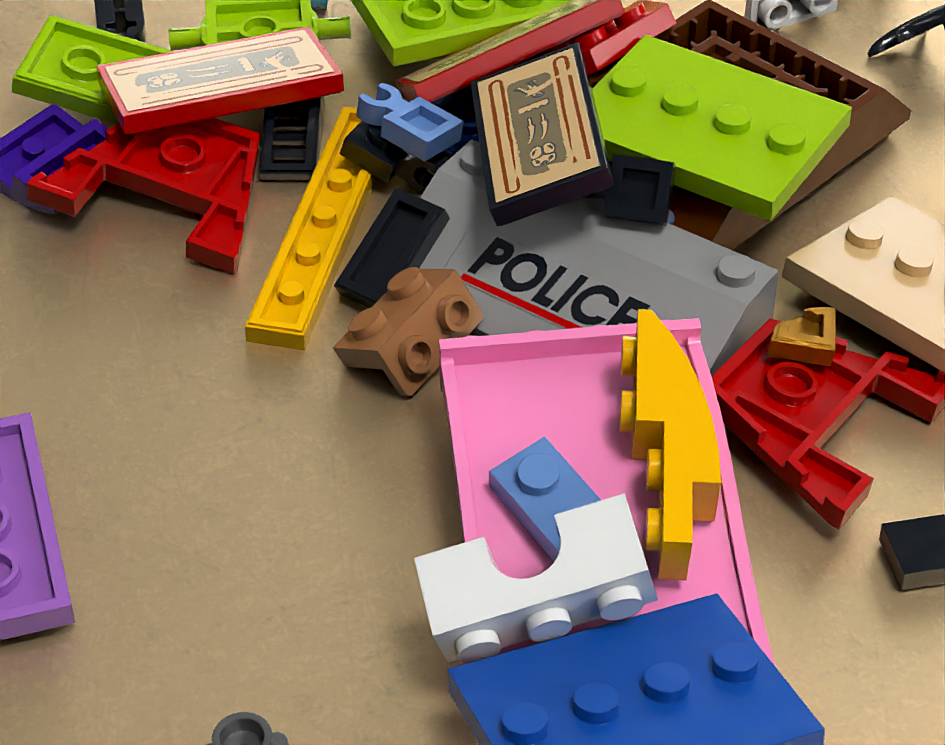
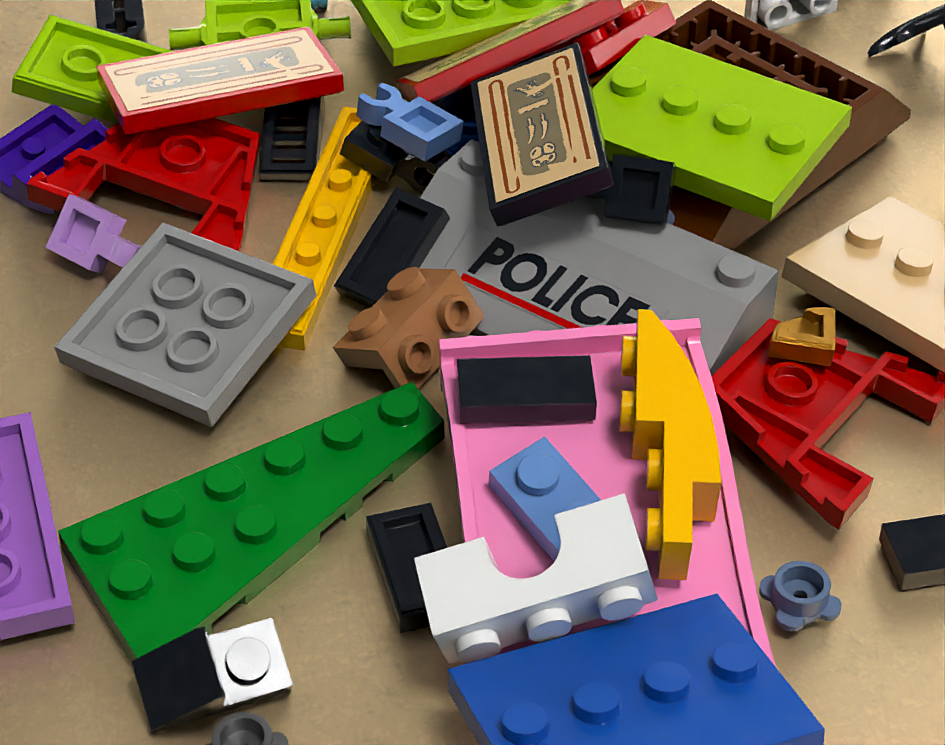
none -> lavender plate [45,194,142,274]
none -> light grey plate [54,222,316,427]
none -> green wing [58,382,445,661]
none -> black slope [131,617,293,733]
none -> black tile [366,503,447,633]
none -> black tile [456,355,597,423]
none -> sand blue plate [759,561,842,631]

